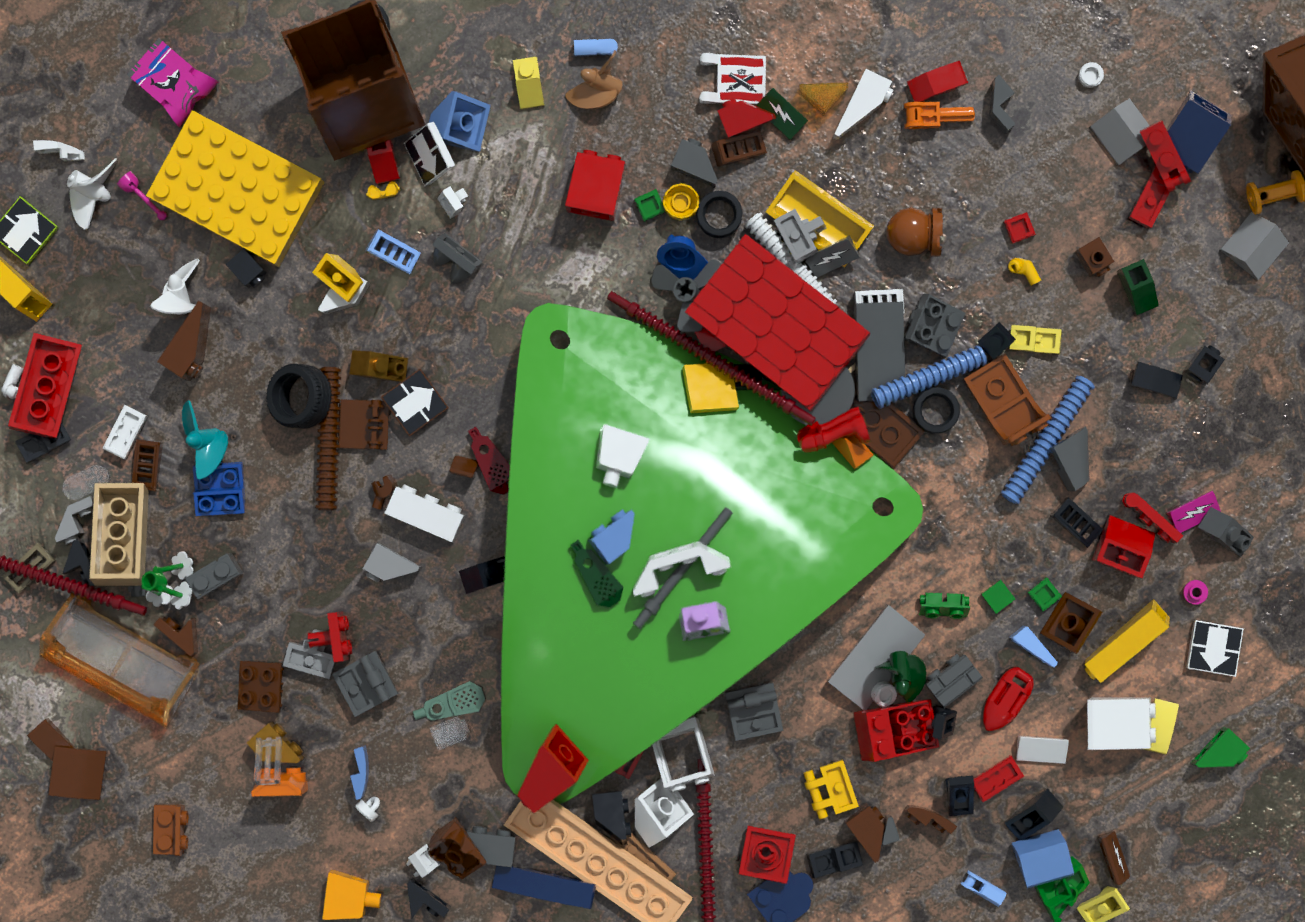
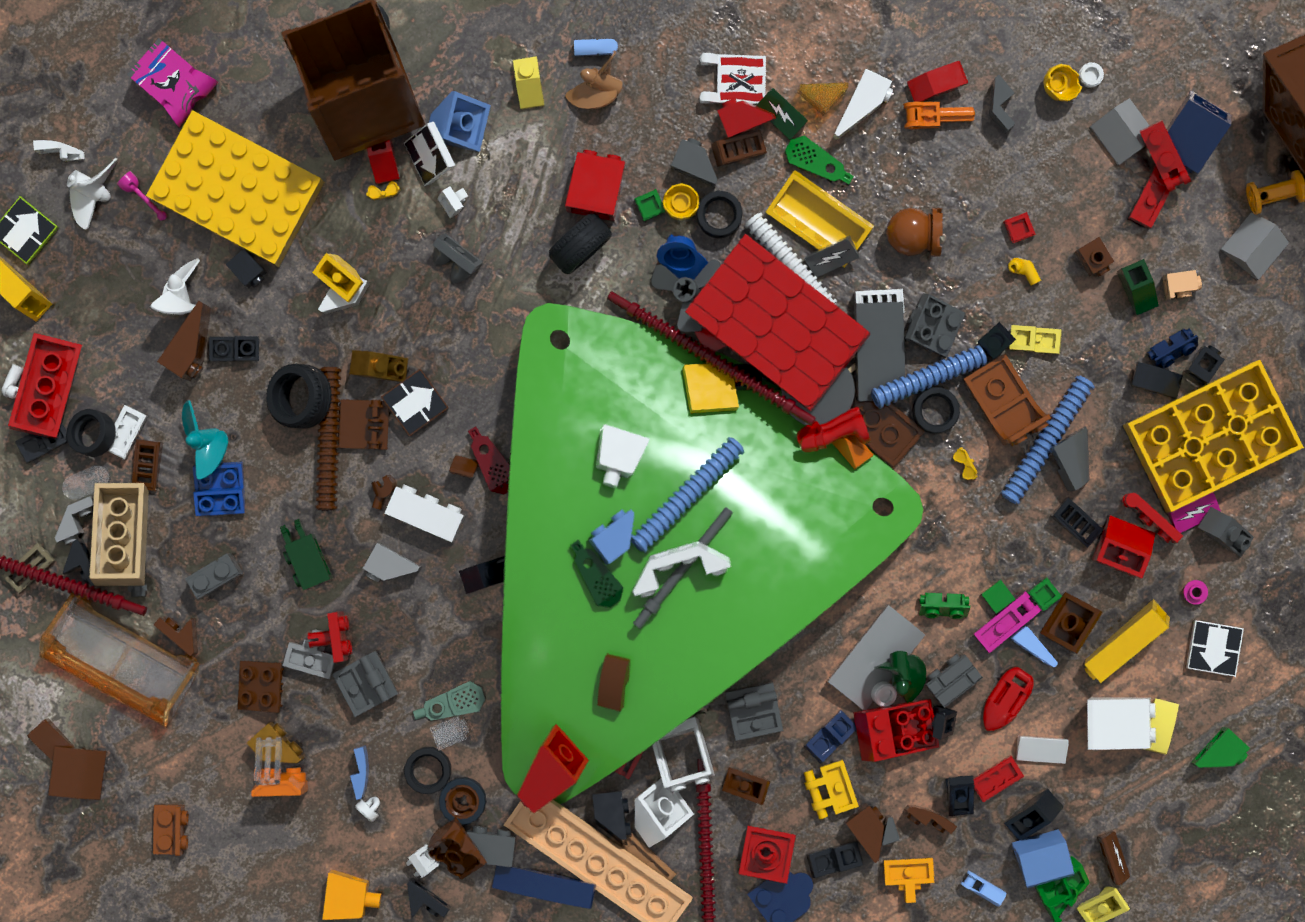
plant [141,551,193,610] -> none
light blue slope [365,229,421,274] -> none
lavender torso [679,602,730,641] -> none
light grey hinge [774,209,827,263] -> none
none -> black tyre [67,409,116,457]
none -> black slope [209,336,259,362]
none -> dark green hinge [280,519,333,591]
none -> black tyre [404,747,451,794]
none -> wheel [439,777,486,825]
none -> black tyre [549,213,612,274]
none -> reddish brown slope [597,654,630,711]
none -> medium blue piece [631,437,744,553]
none -> reddish brown slope [722,767,770,805]
none -> green piece [785,135,854,184]
none -> dark blue slope [804,710,856,764]
none -> light orange hinge [883,858,934,903]
none -> yellow piece [953,447,978,480]
none -> dark pink plate [973,591,1041,653]
none -> yellow hair [1043,64,1082,102]
none -> yellow brick [1123,360,1304,513]
none -> dark blue hinge [1147,328,1198,368]
none -> light nougat brick [1162,270,1202,300]

